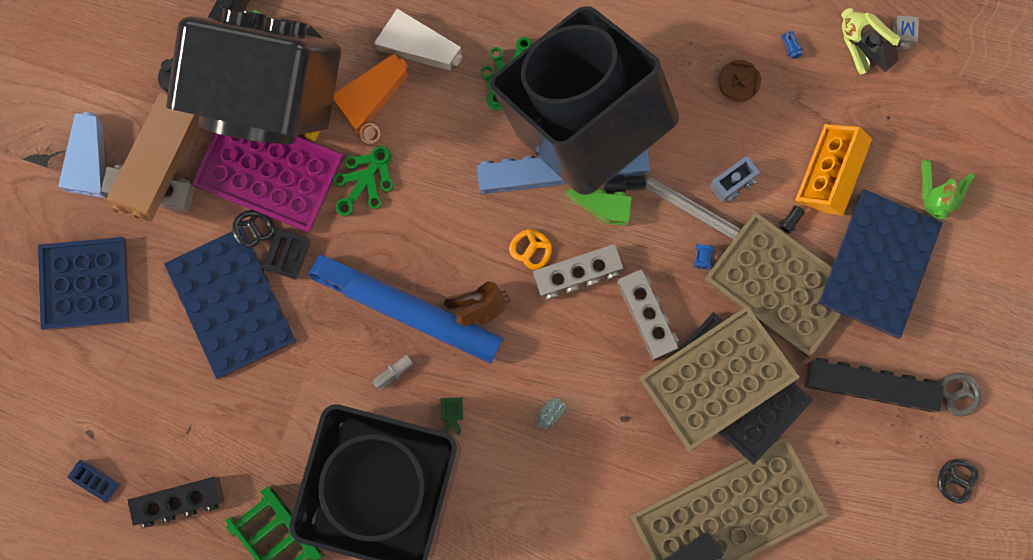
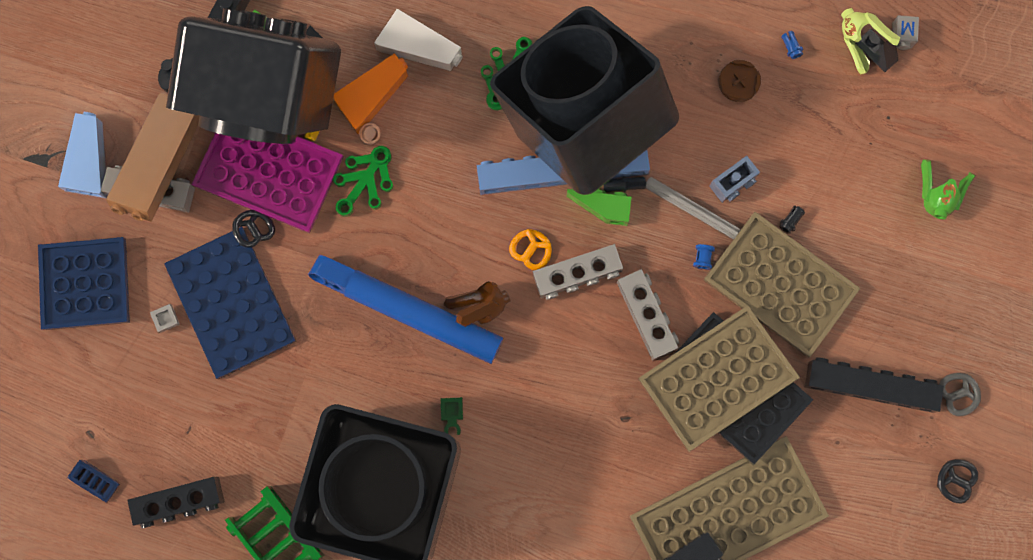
black plate [260,228,311,281] -> none
light grey axle [373,354,414,390] -> none
clear light blue brick [536,397,567,430] -> none
light orange slope [795,124,872,216] -> none
dark blue plate [818,189,943,339] -> none
none -> light grey plate [150,304,180,333]

